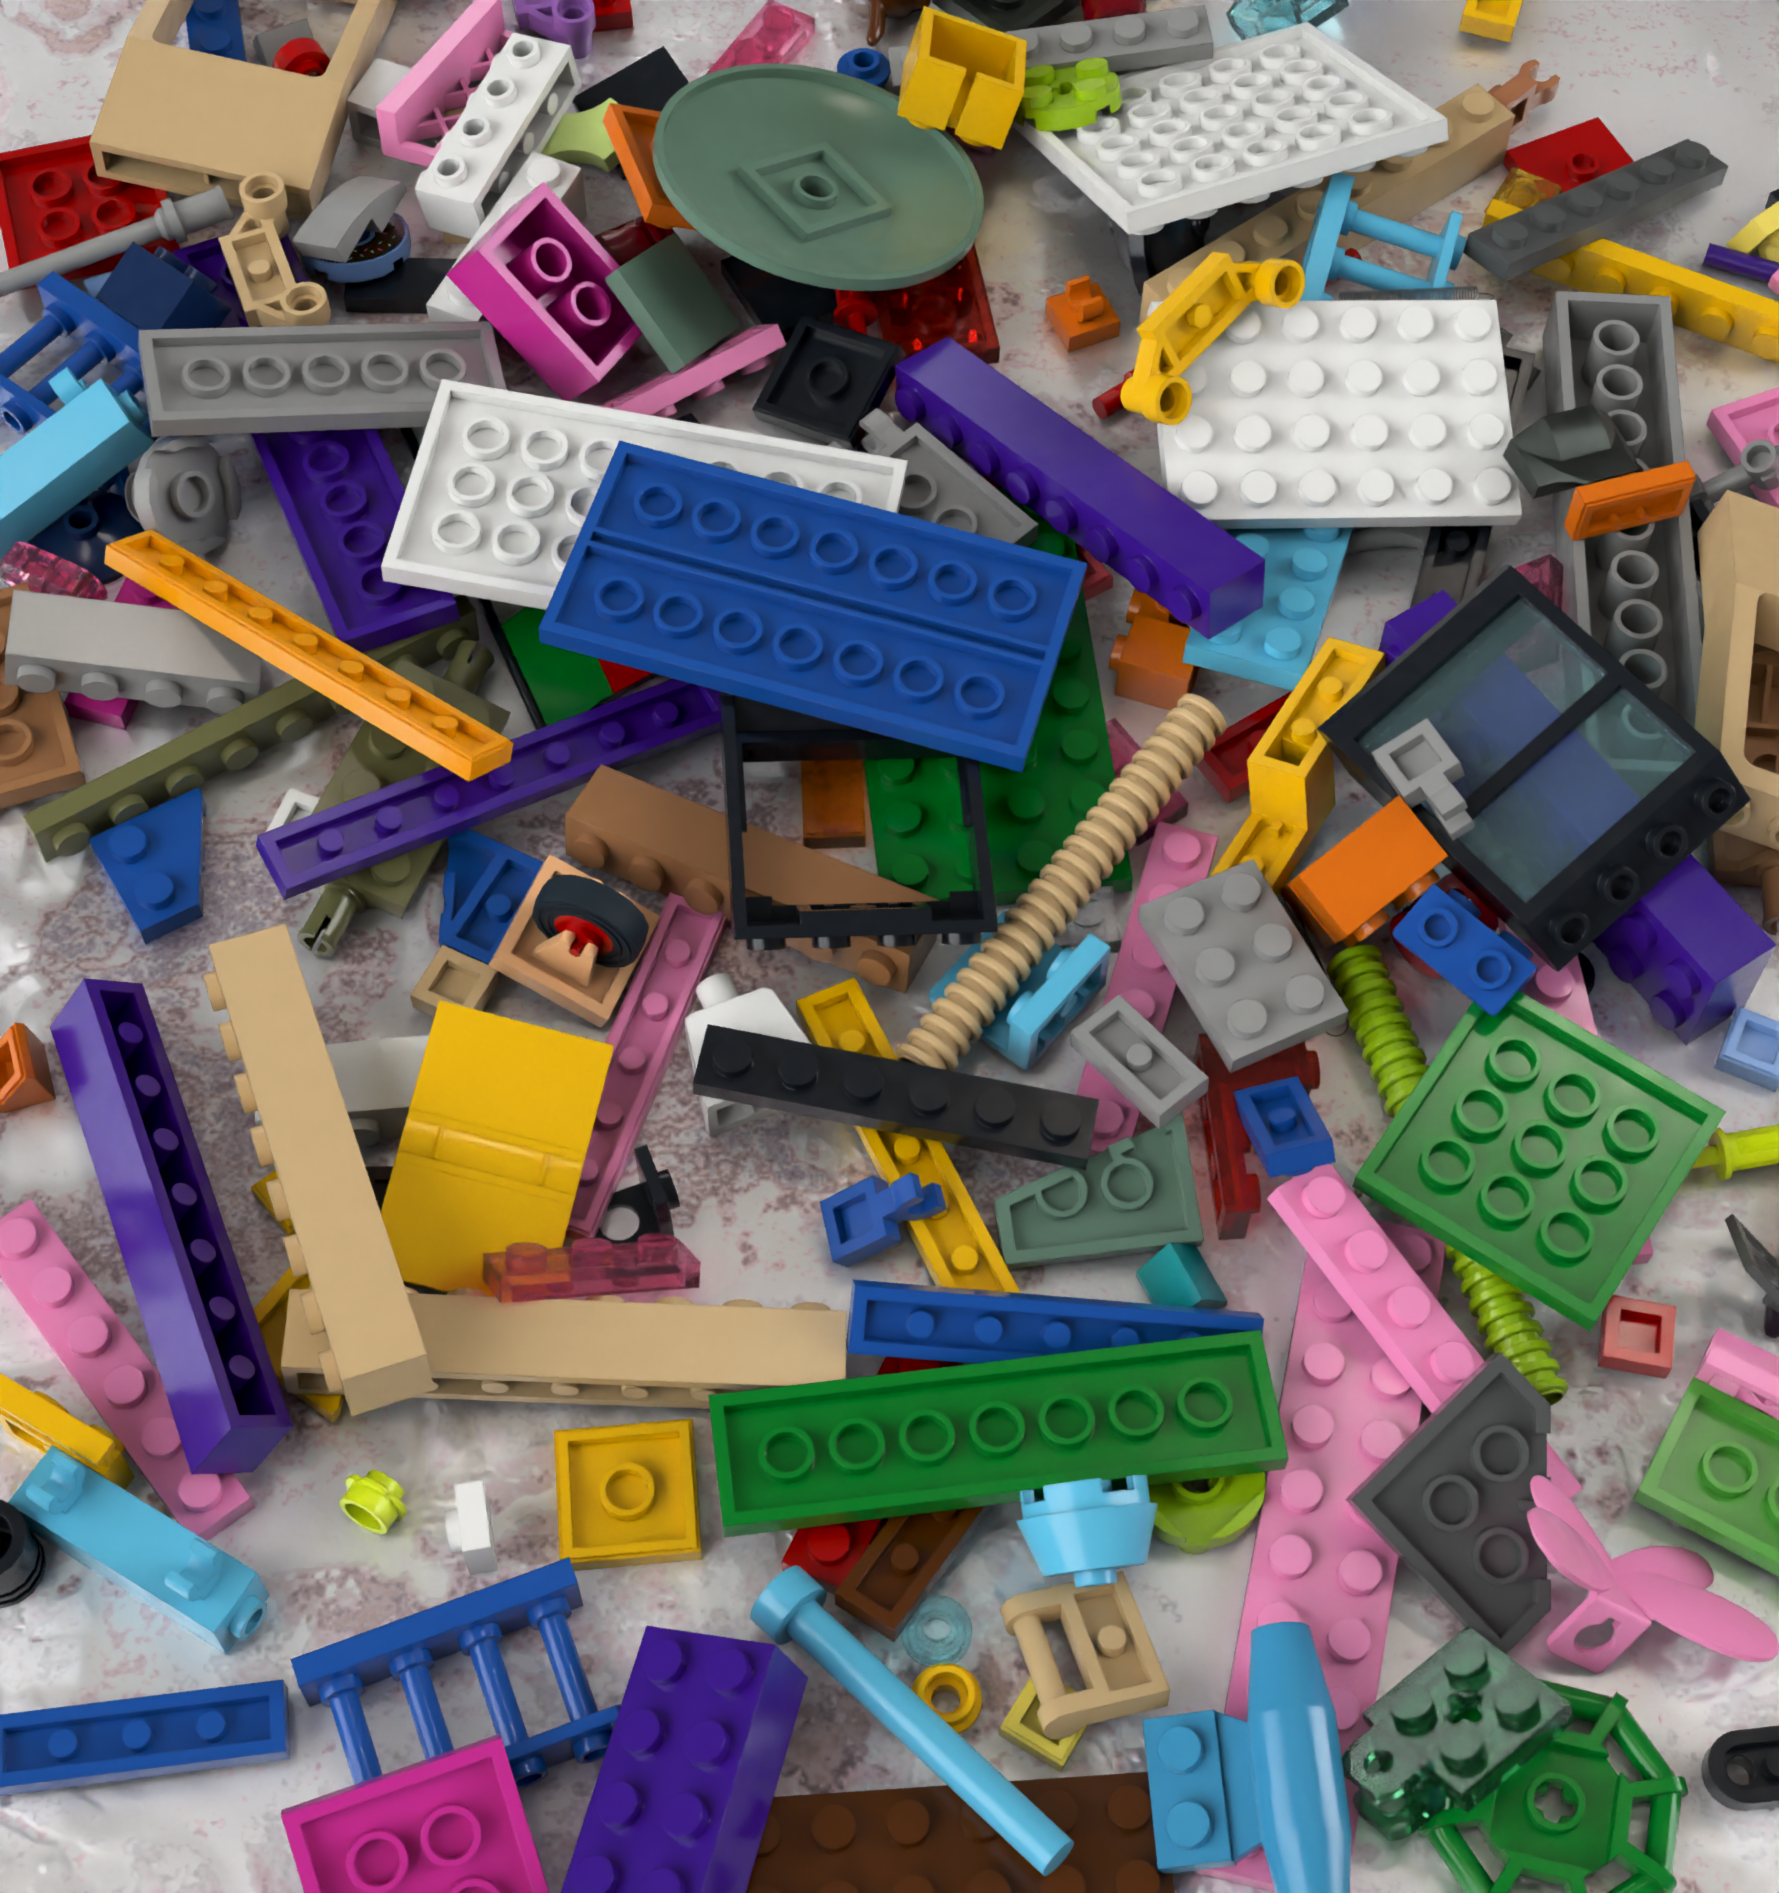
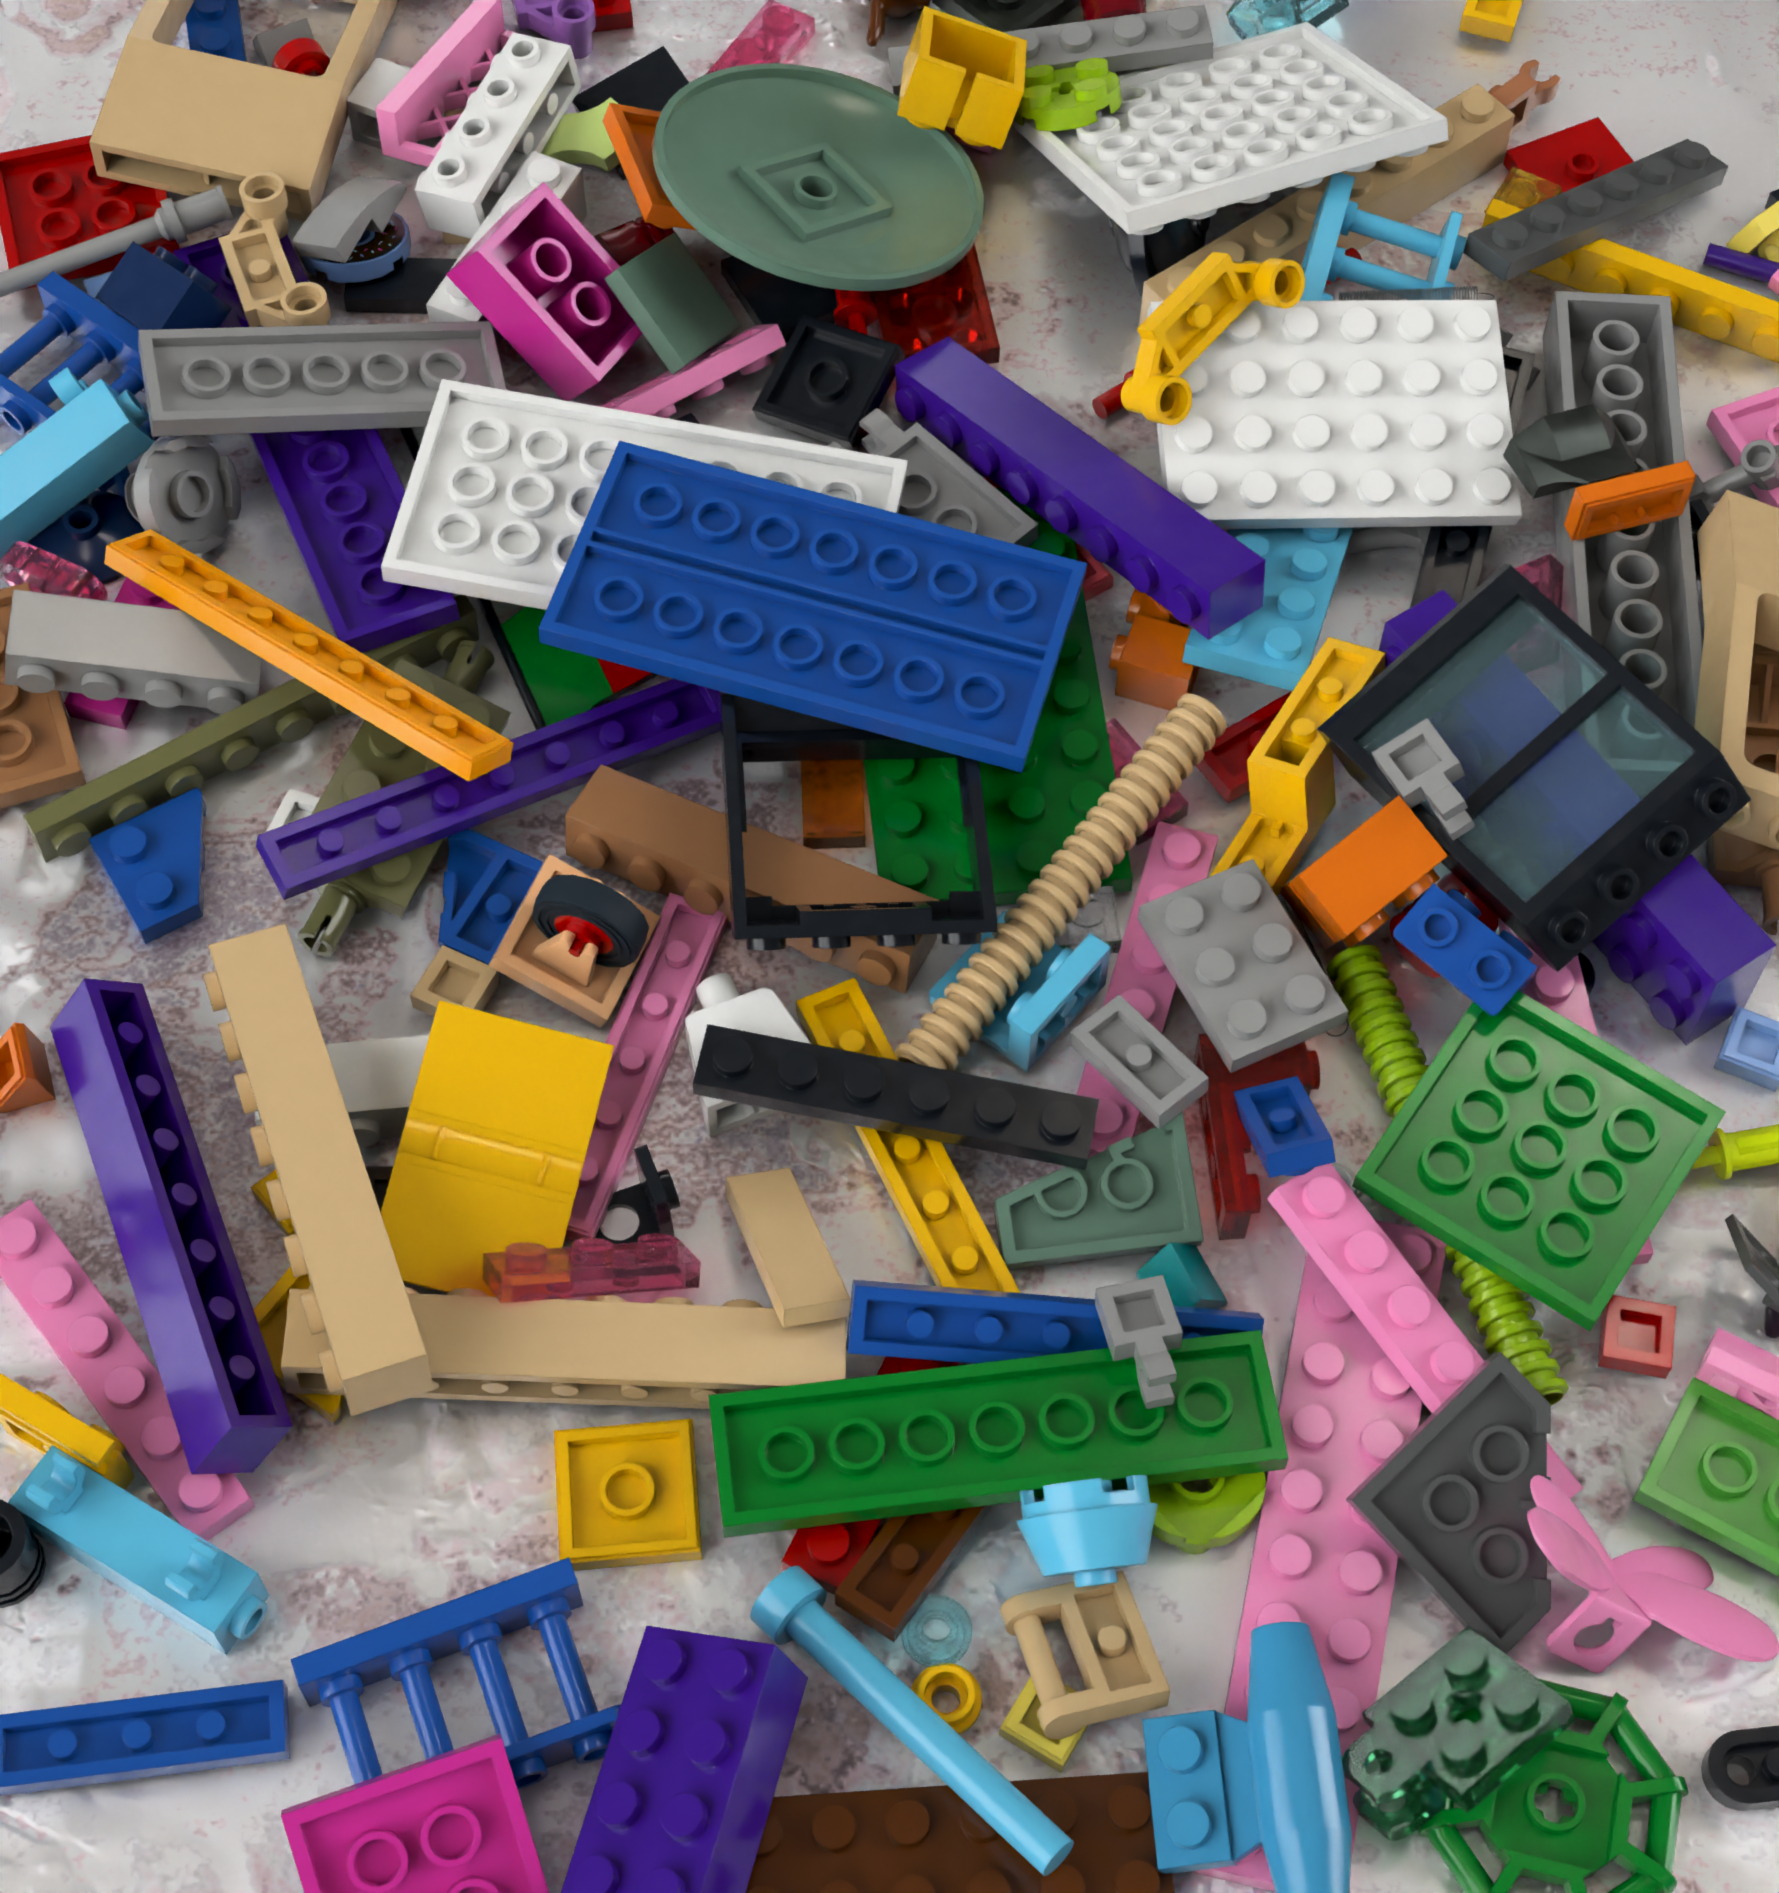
neon yellow plate [339,1470,407,1534] -> none
white plate [445,1480,498,1575] -> none
blue plate [820,1173,947,1268] -> none
blue plate [837,48,890,88] -> none
orange tile [1045,275,1121,353] -> none
none -> tan tile [725,1167,851,1328]
none -> light grey plate [1095,1275,1183,1410]

